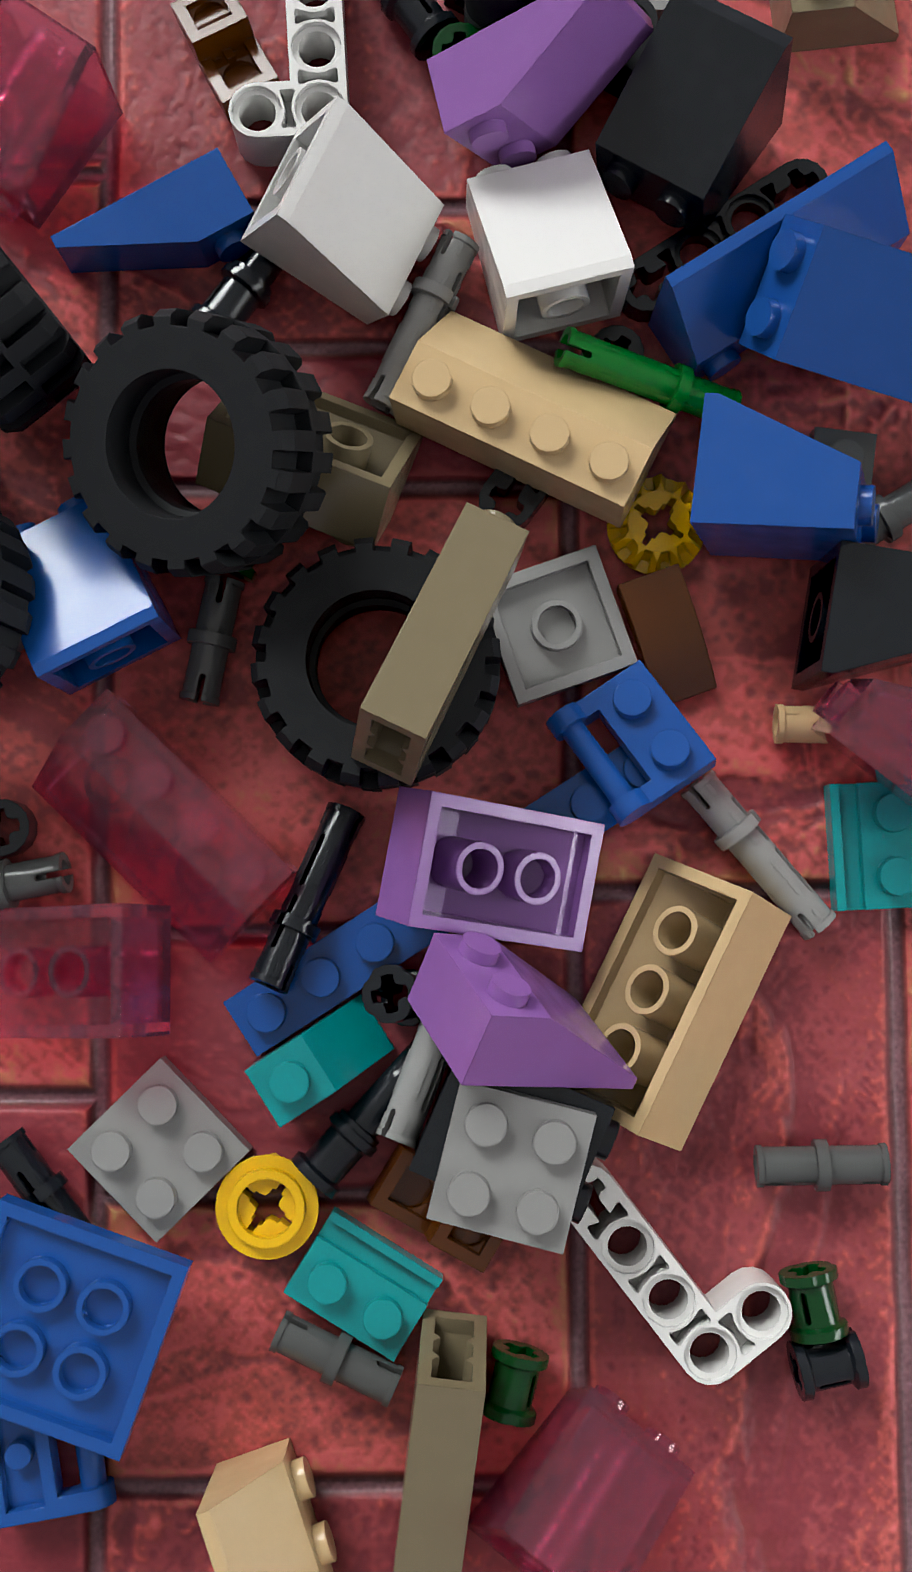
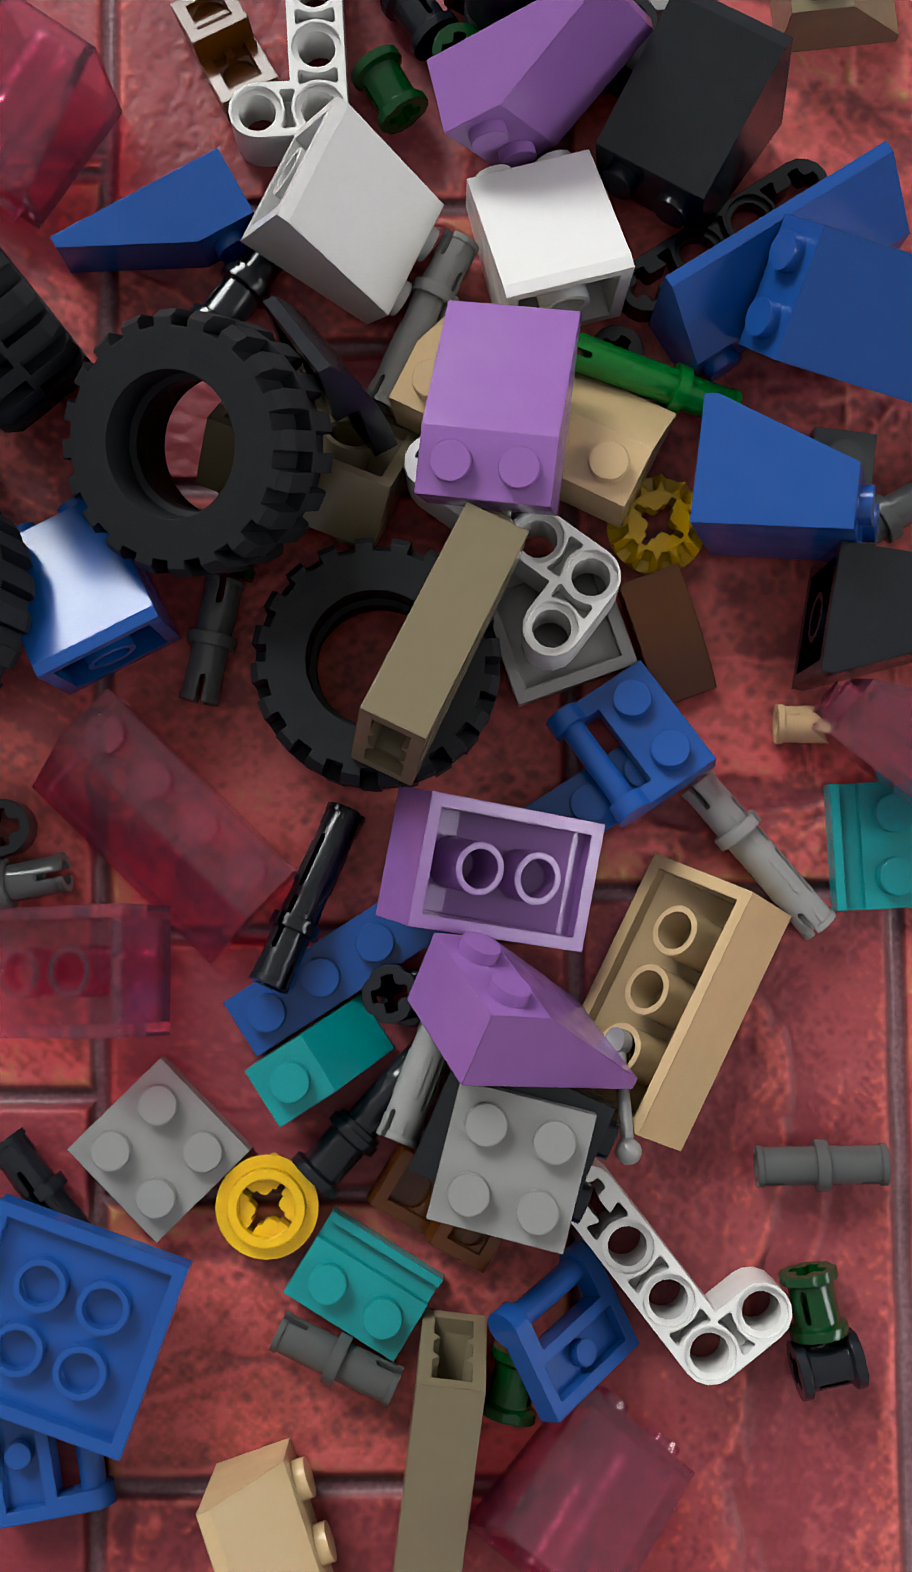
none -> black slope [263,295,398,457]
none -> dark green bush [350,44,429,135]
none -> white beam [404,437,621,671]
none -> medium lavender slope [414,300,582,516]
none -> blue plate [488,1240,640,1423]
none -> light grey hinge [605,1027,642,1165]

